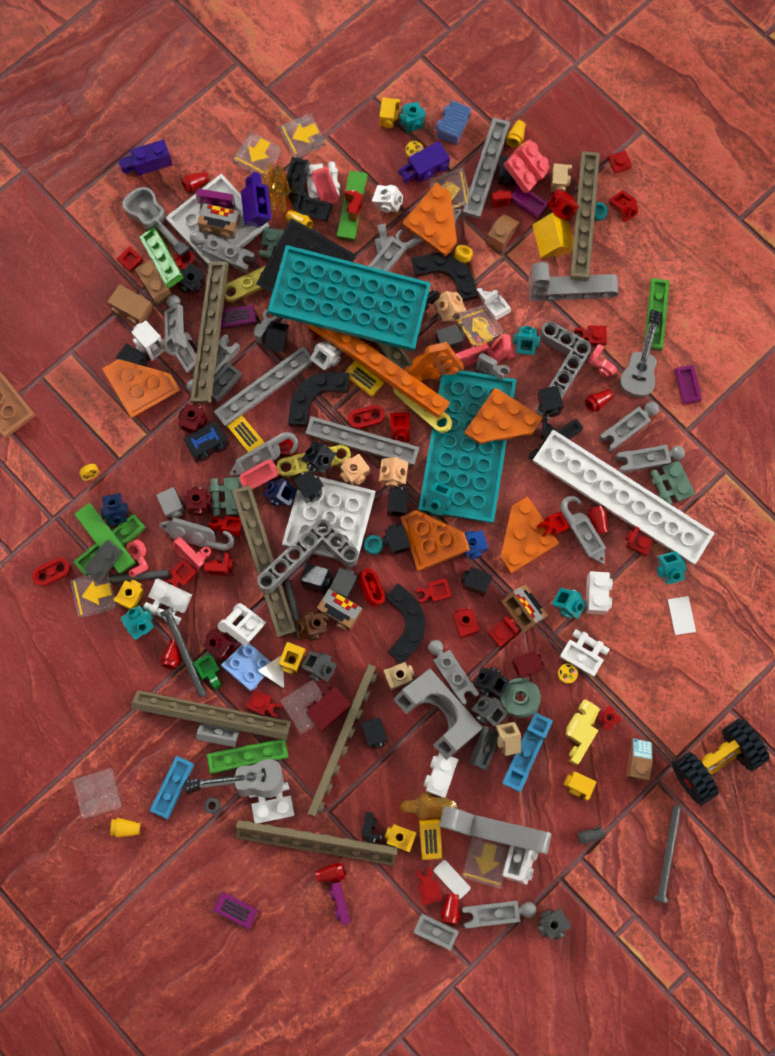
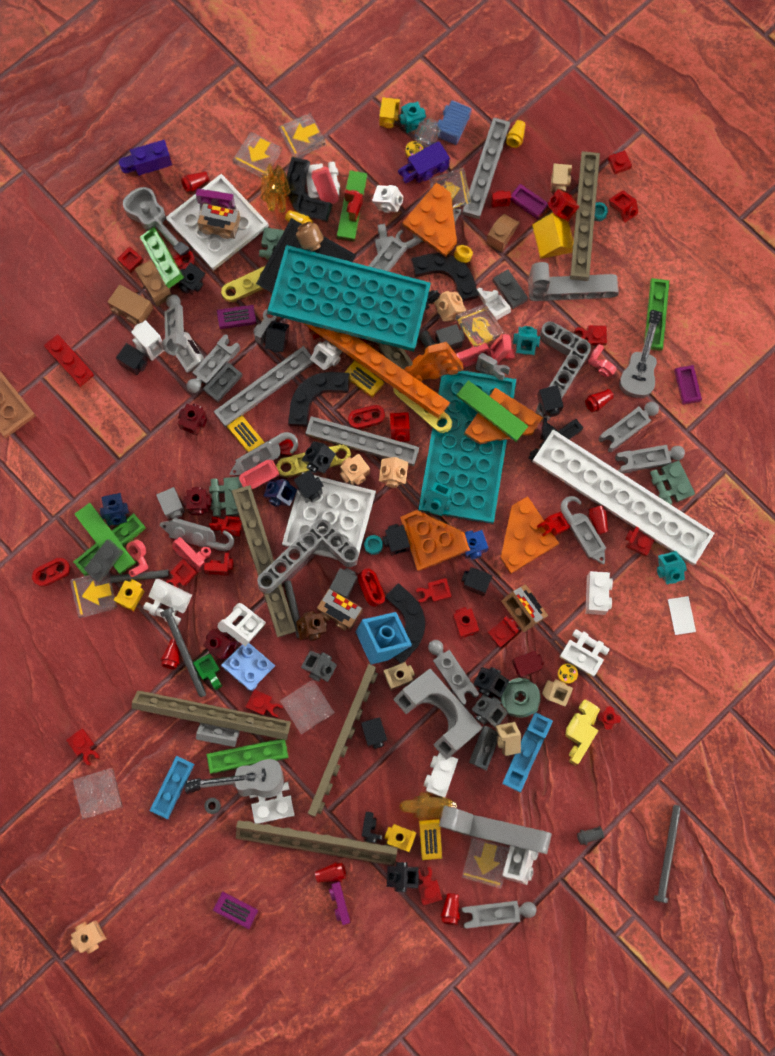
yellow tile [79,464,100,481] -> none
orange plate [102,359,180,418] -> none
yellow cone [110,817,140,838] -> none
teal brick [120,605,154,640] -> none
black brick [183,421,229,463] -> none
light grey plate [190,231,255,274] -> none
dark tan plate [190,261,229,404] -> none
dark purple brick [240,172,272,228] -> none
white sticker [258,655,284,688] -> none
yellow brick [278,642,306,674] -> none
black brick [300,563,332,594] -> none
dark red brick [306,686,352,732] -> none
black brick [387,487,409,517] -> none
light grey plate [413,913,459,951] -> none
white sticker [434,860,471,899] -> none
black brick [498,156,516,186] -> none
coral plate [503,140,551,193] -> none
dark grey brick [537,908,571,941] -> none
teal brick [552,588,587,619] -> none
yellow brick [563,771,596,801] -> none
medium nougat slope [626,738,653,781] -> none
black plate [672,718,770,806] -> none
none -> red plate [43,334,95,387]
none -> red plate [66,728,100,766]
none -> light nougat brick [71,921,106,954]
none -> medium nougat head [296,221,323,251]
none -> dark azure slope [355,612,412,665]
none -> black brick [387,862,419,892]
none -> clear head [415,118,441,147]
none -> dark grey pin [418,331,438,348]
none -> bright green tile [456,380,528,442]
none -> dark grey plate [492,269,528,310]
none -> tan brick [542,679,573,707]

